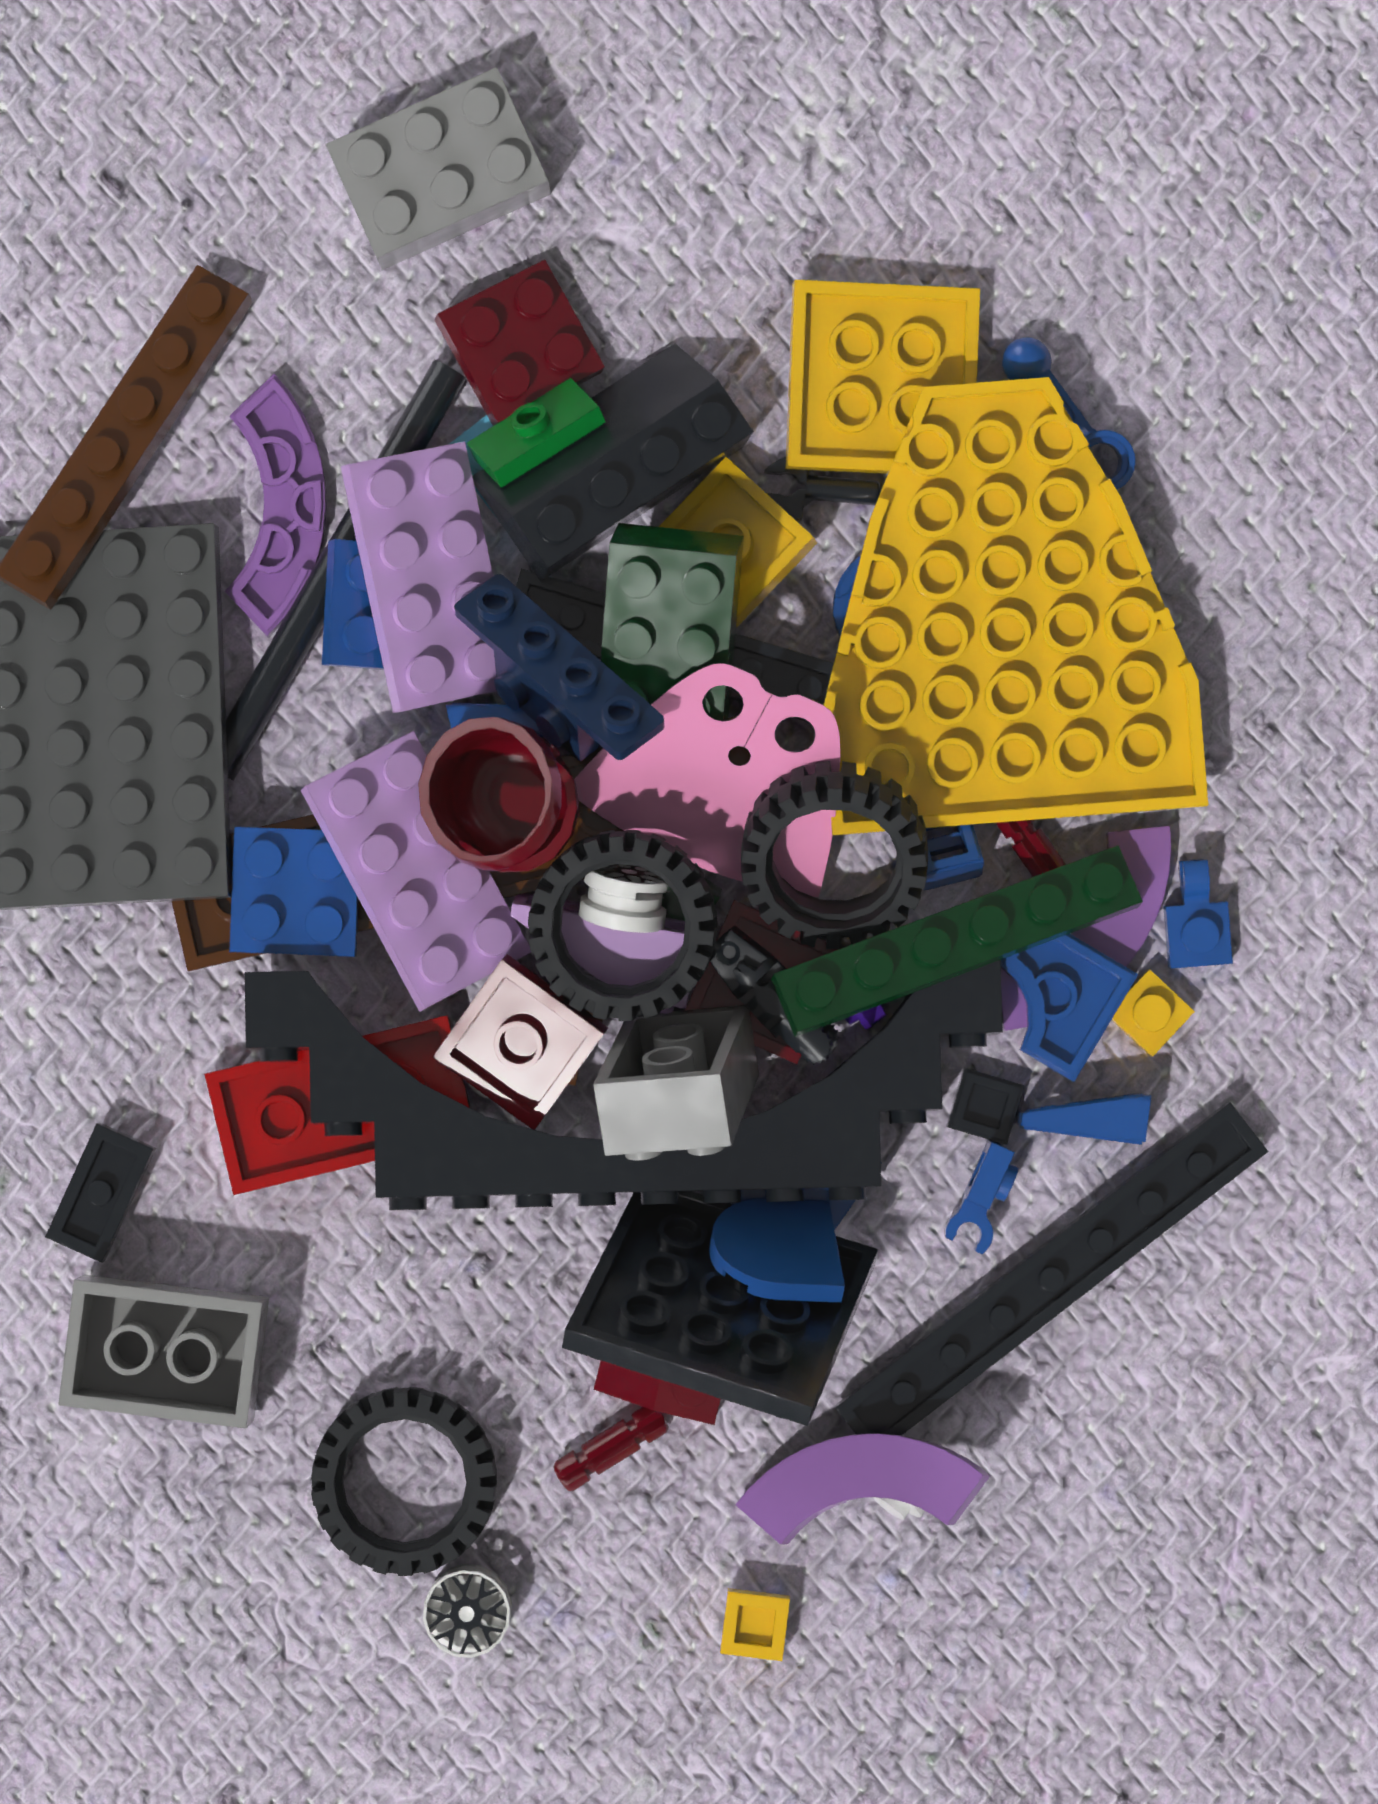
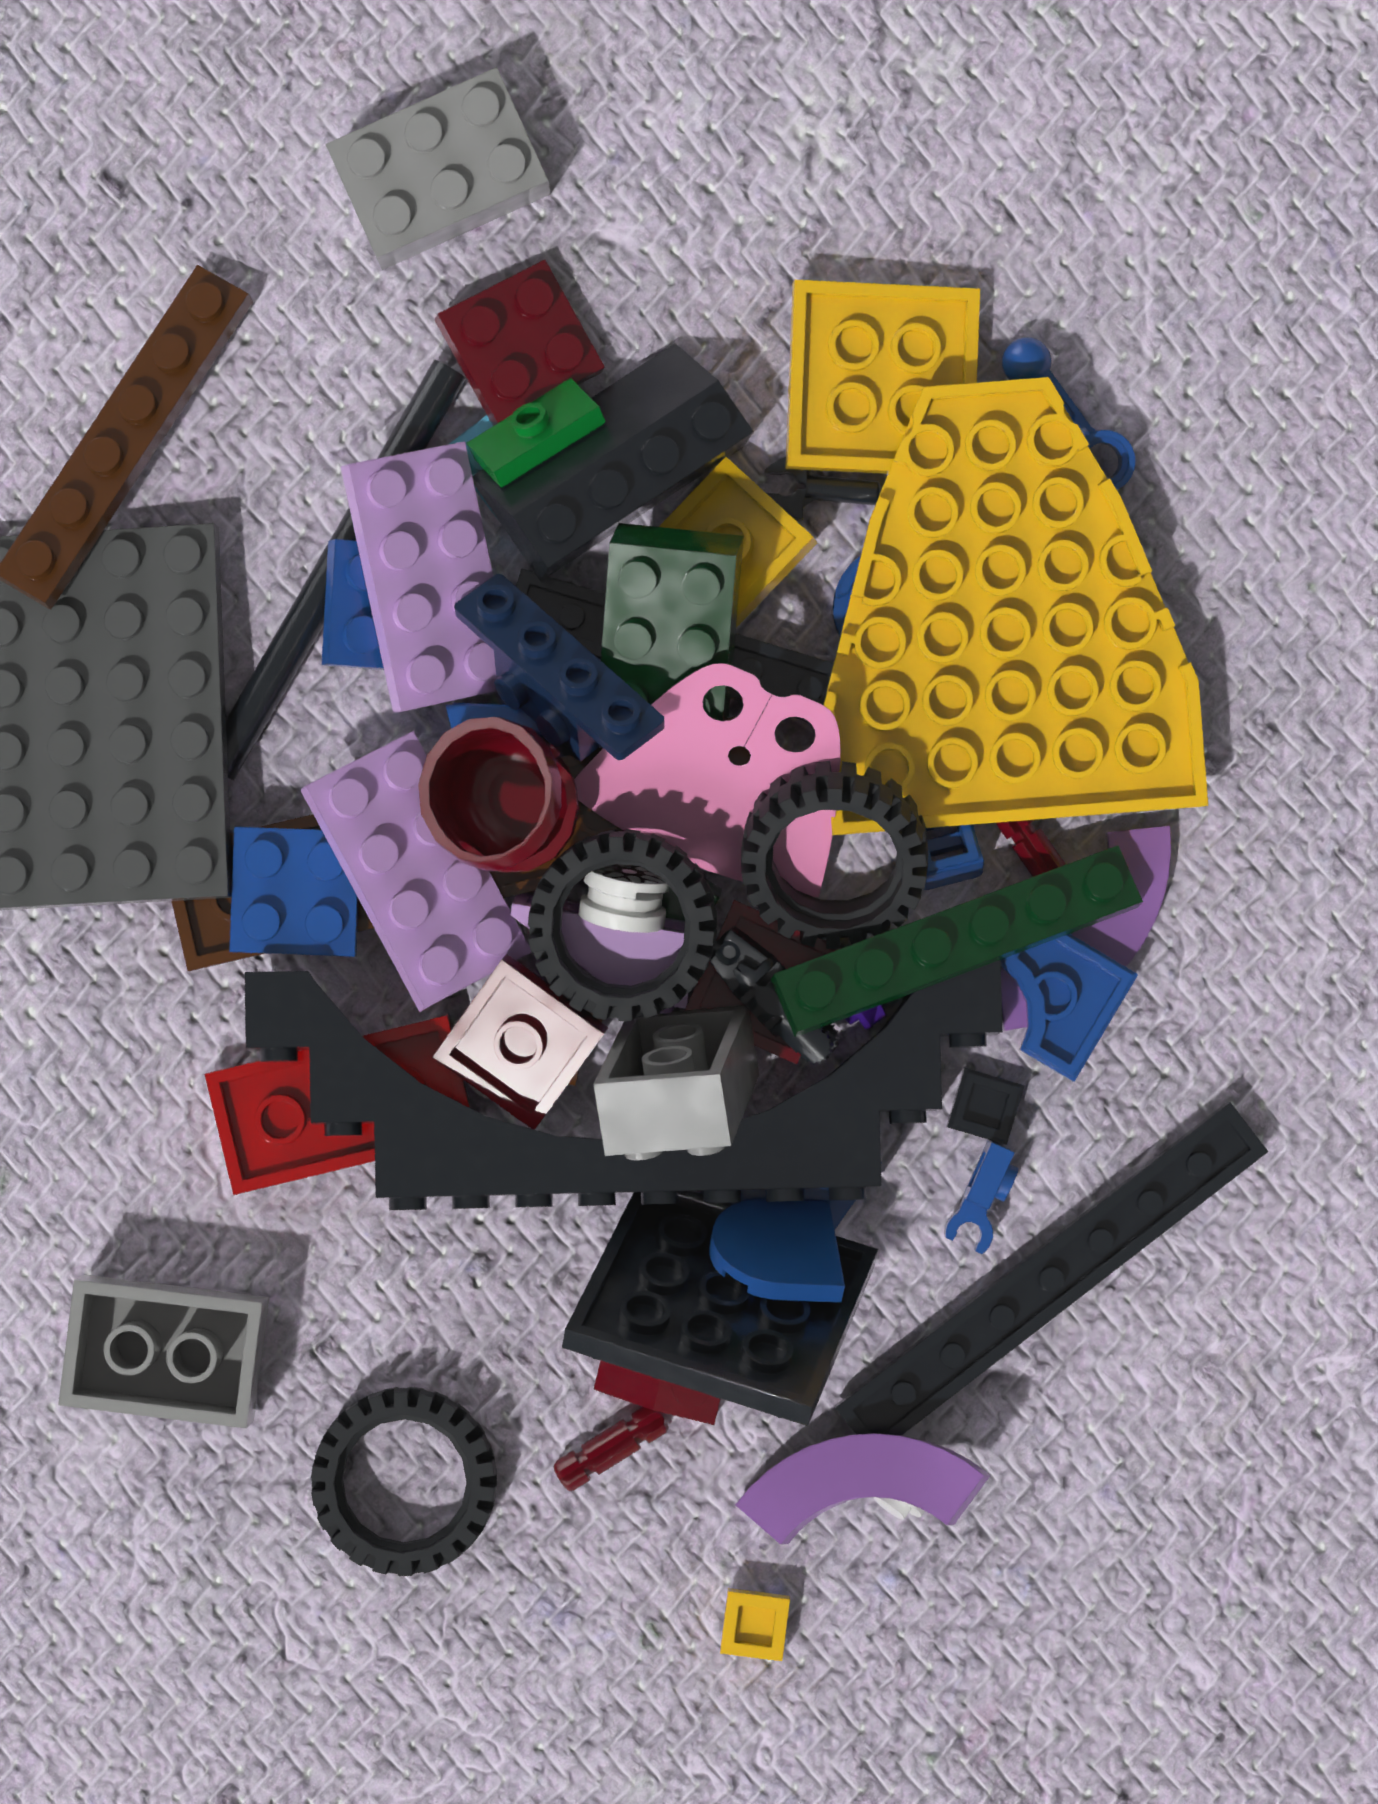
black plate [45,1122,156,1263] -> none
medium lavender tile [225,374,327,637] -> none
white wheel [423,1564,512,1658] -> none
blue slope [1016,1093,1151,1145] -> none
yellow plate [1111,969,1195,1057] -> none
blue plate [1163,859,1233,969] -> none

